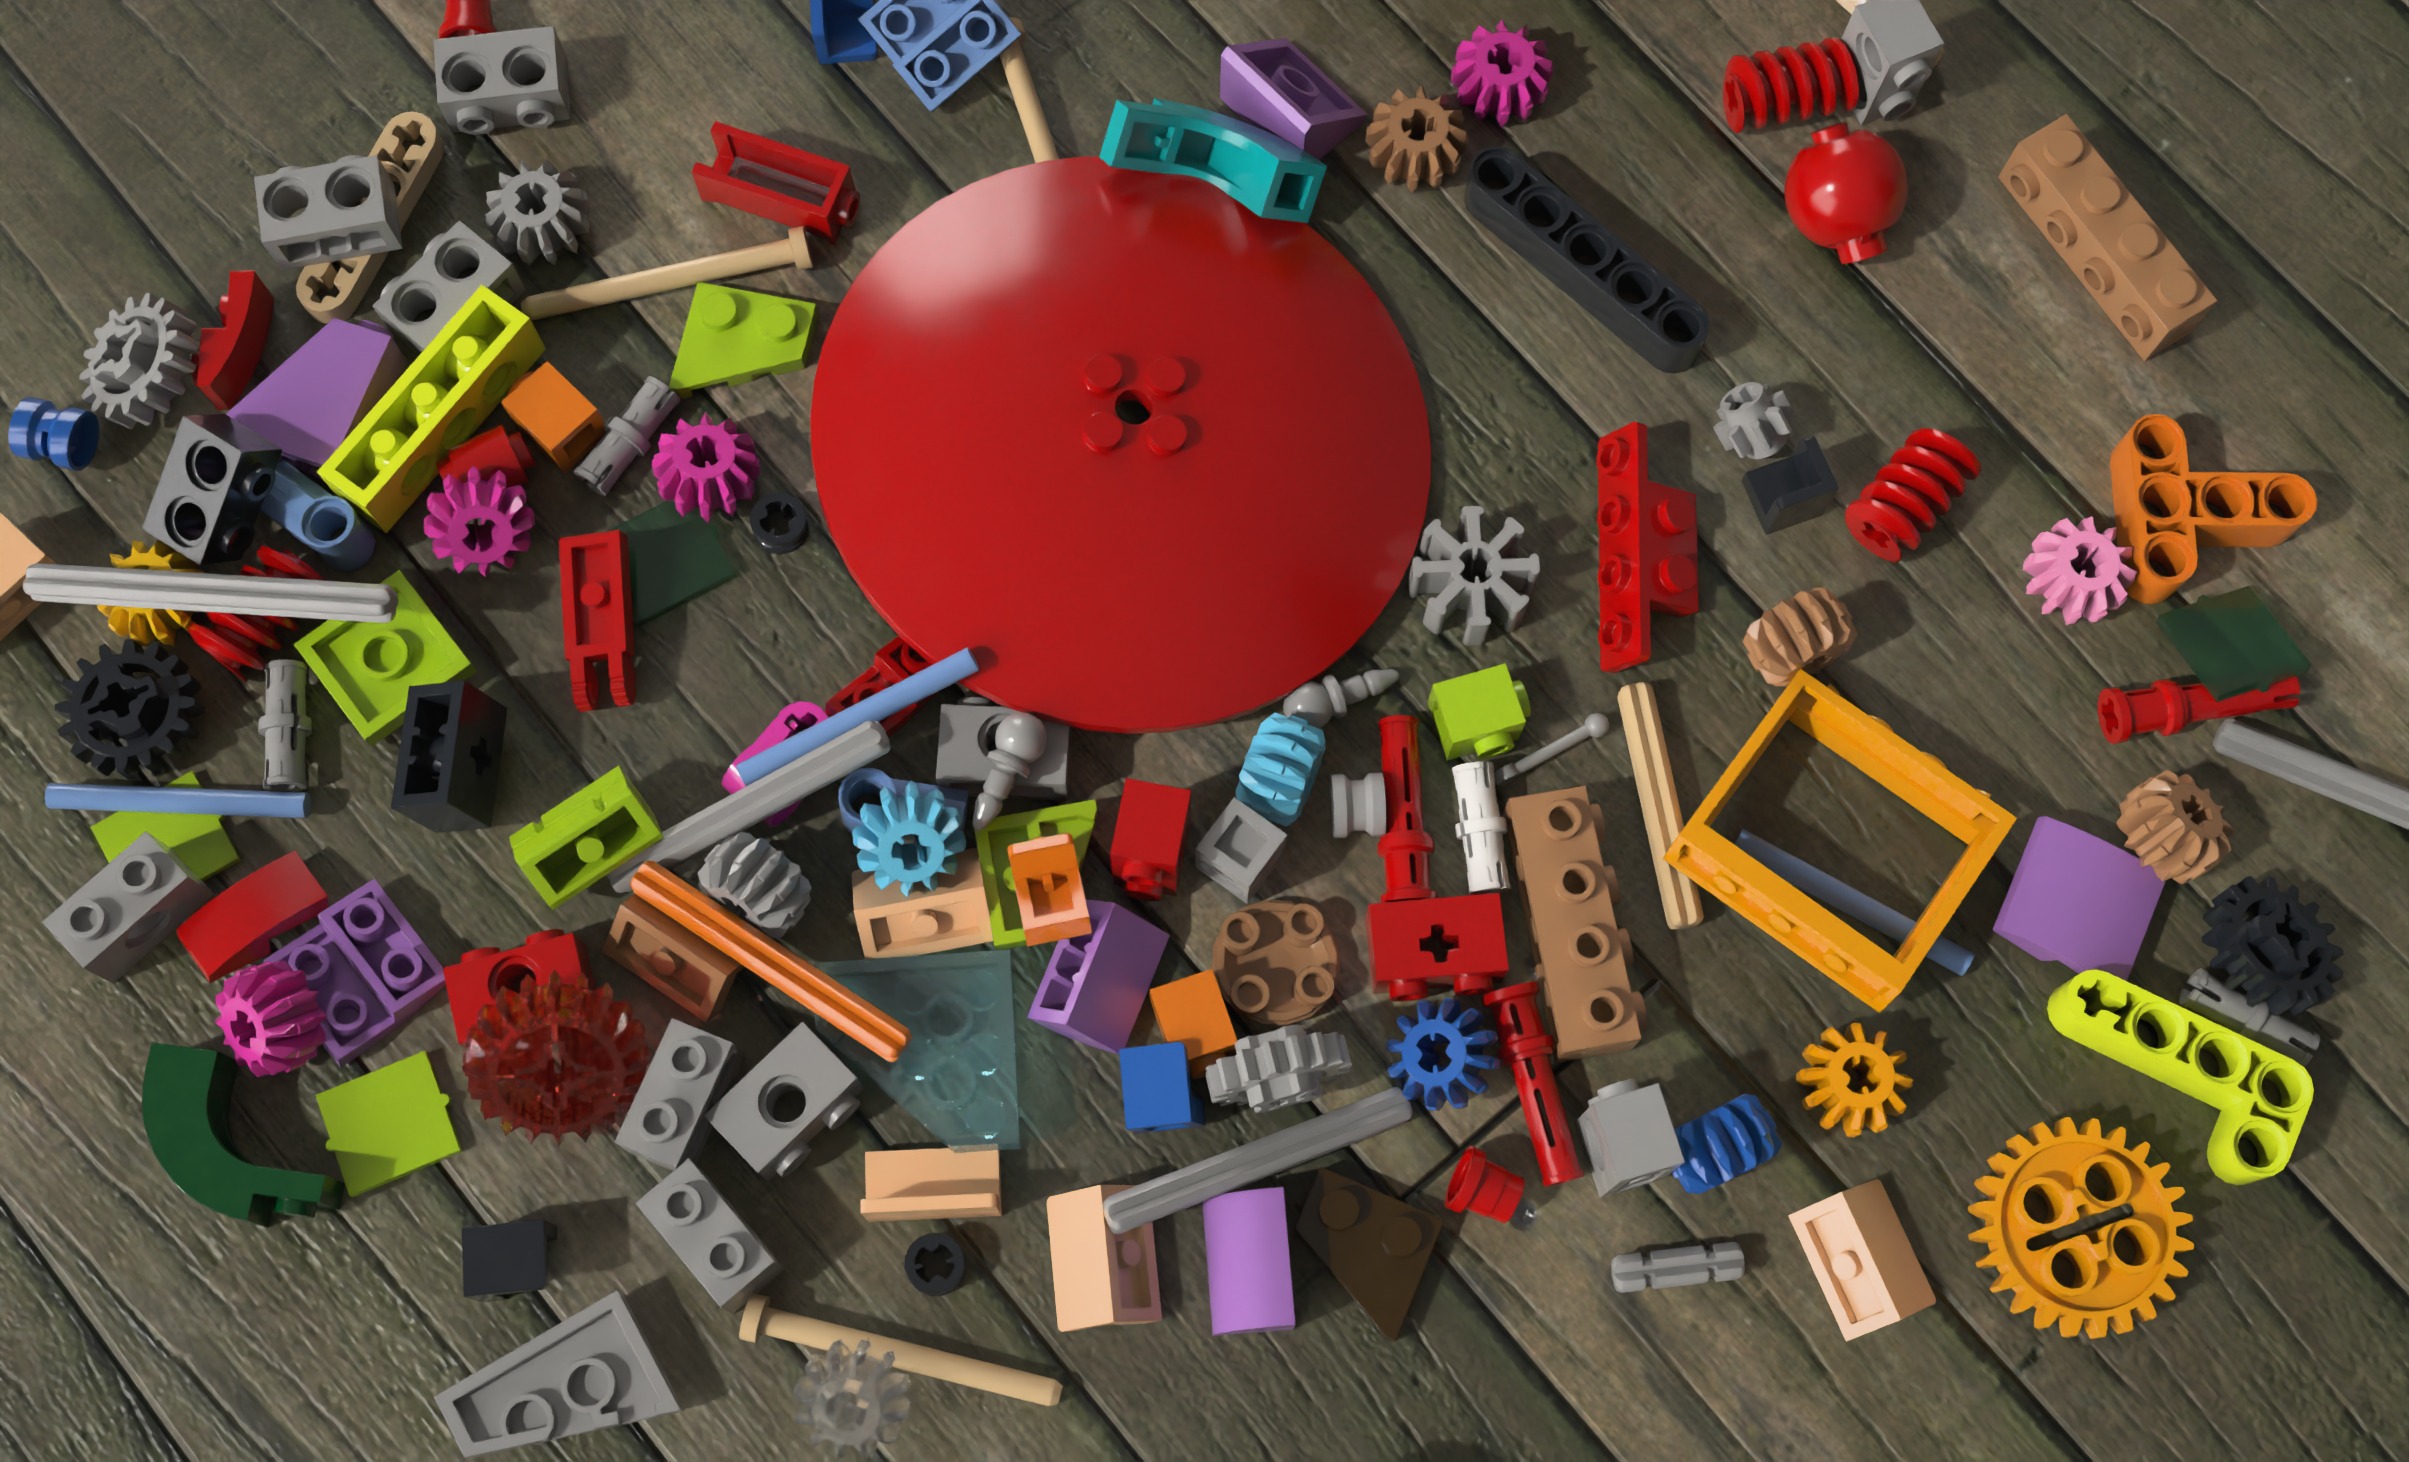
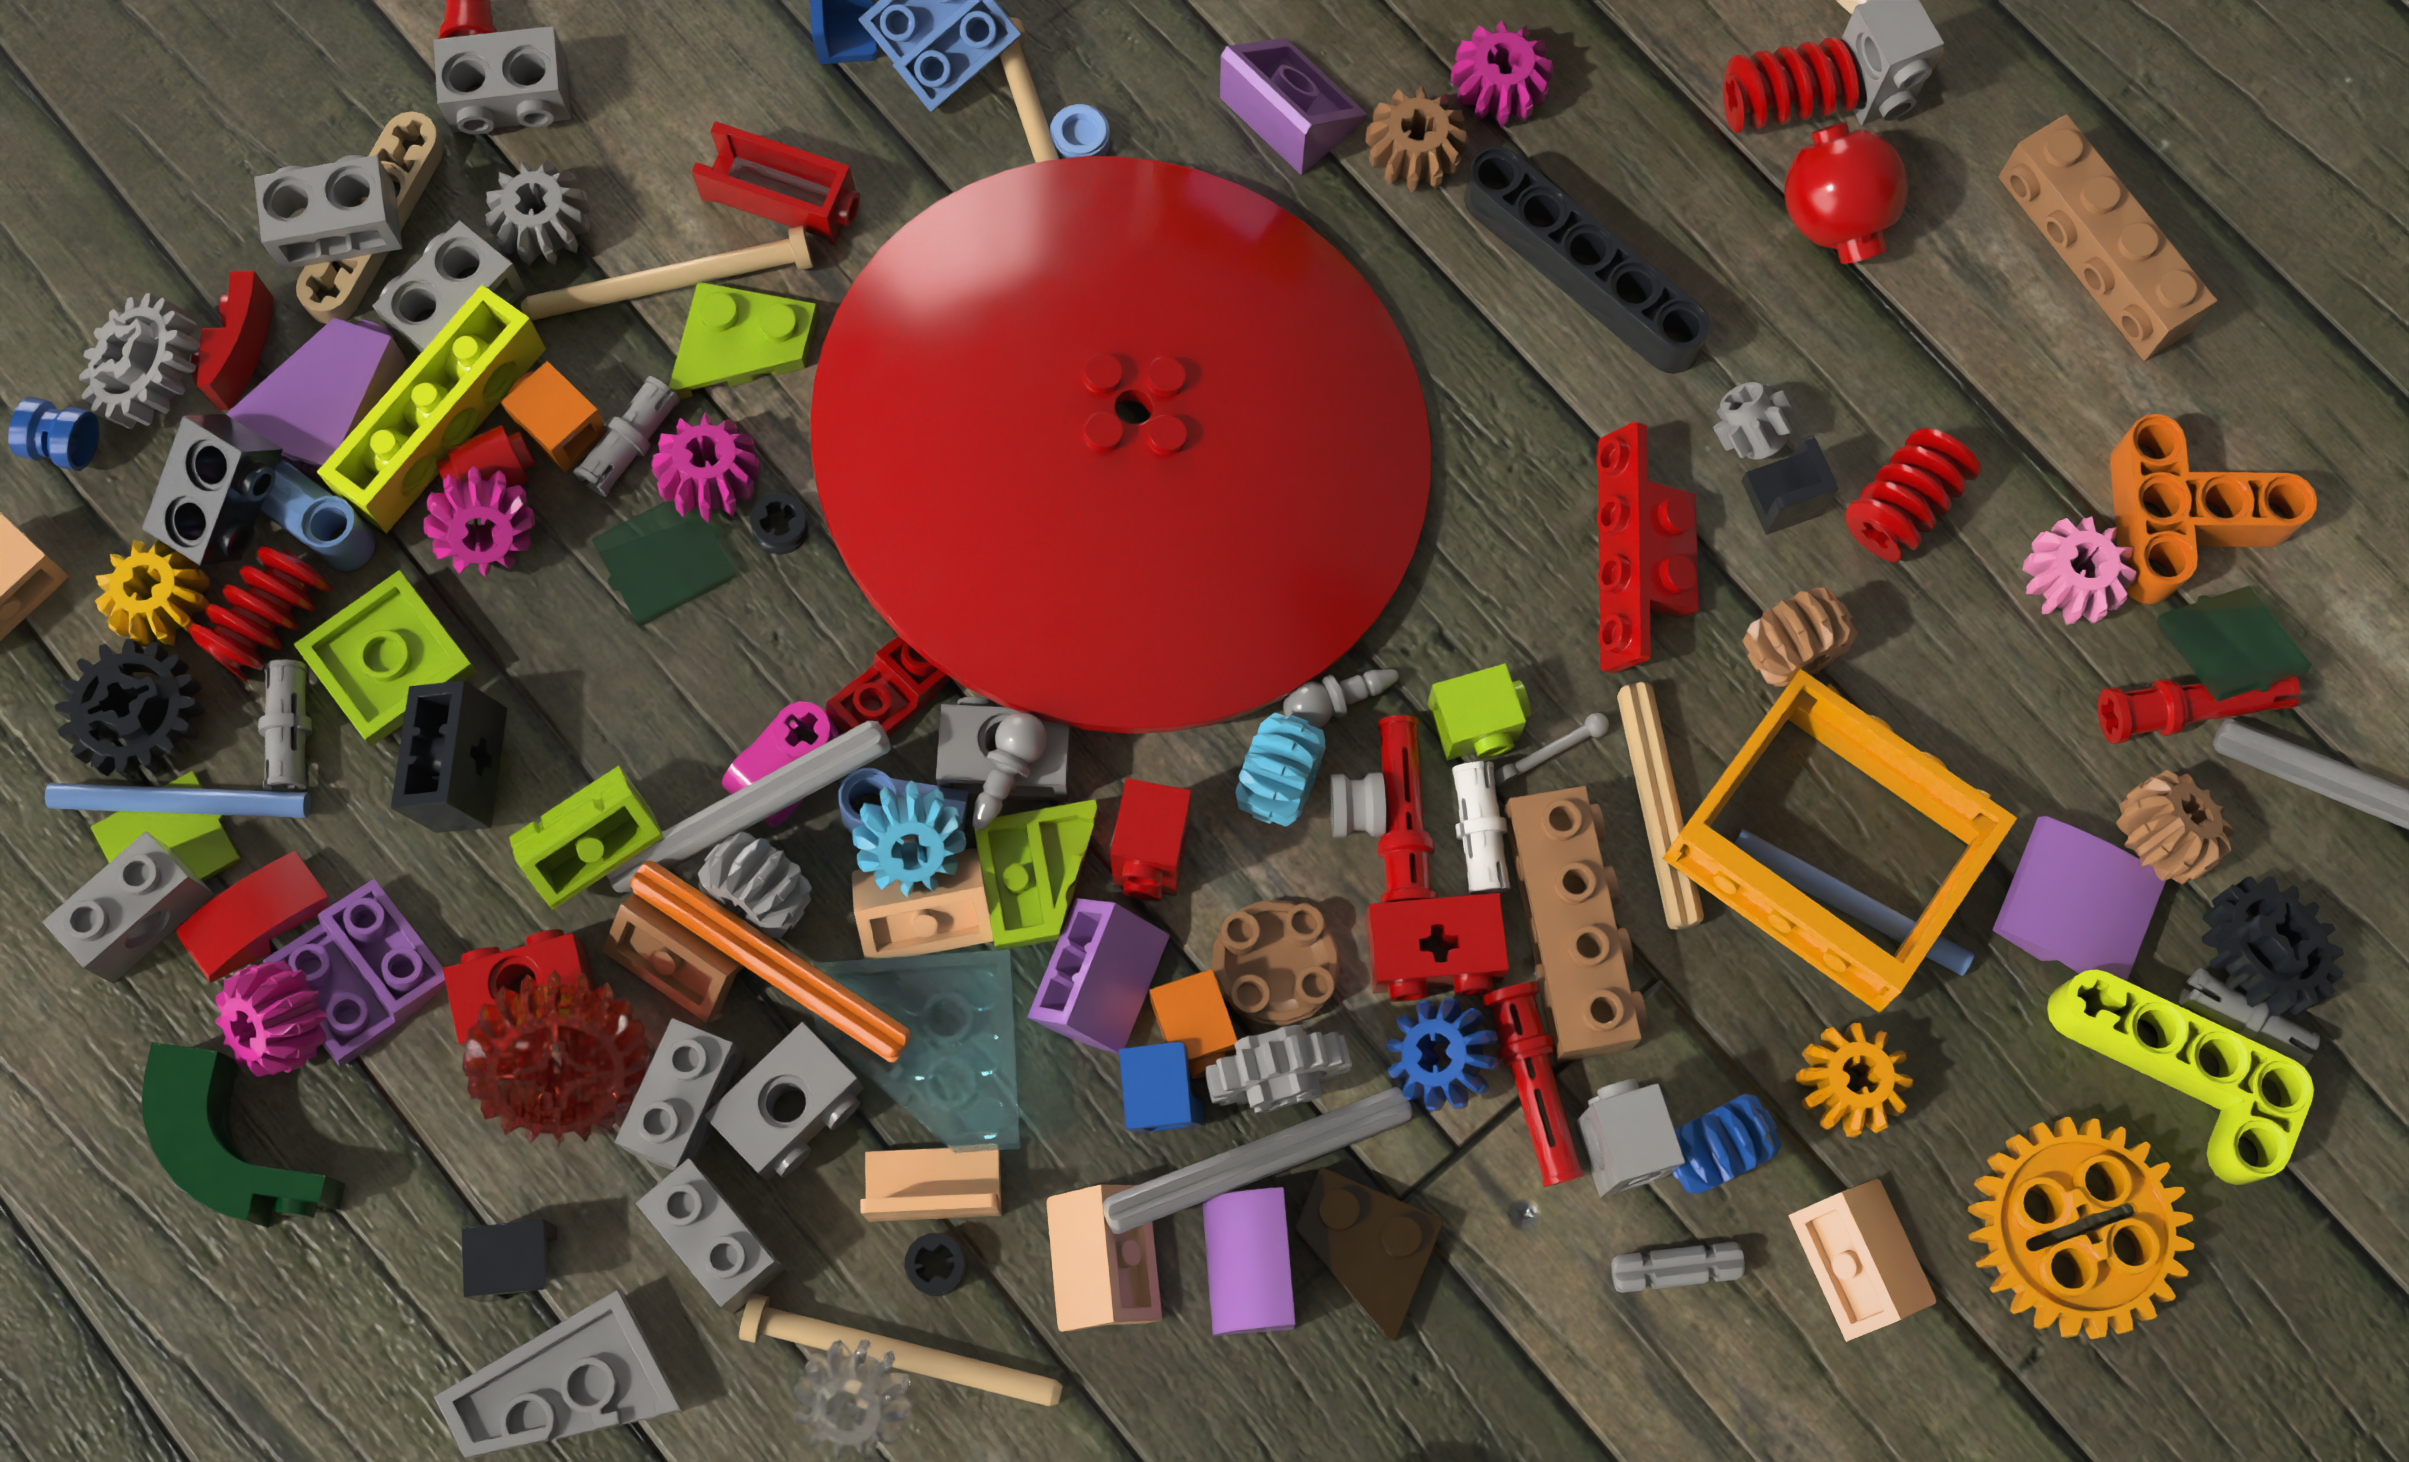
light grey axle [23,563,398,623] -> none
lime piece [315,1050,463,1197] -> none
red hinge [559,530,636,712] -> none
medium blue bar [736,647,980,786] -> none
orange bracket [1007,833,1092,947] -> none
teal arch [1099,98,1327,223] -> none
light grey brick [1195,797,1287,904] -> none
light grey gear [1408,506,1540,646] -> none
red piece [1444,1146,1525,1224] -> none
none -> light blue tile [1050,104,1110,159]

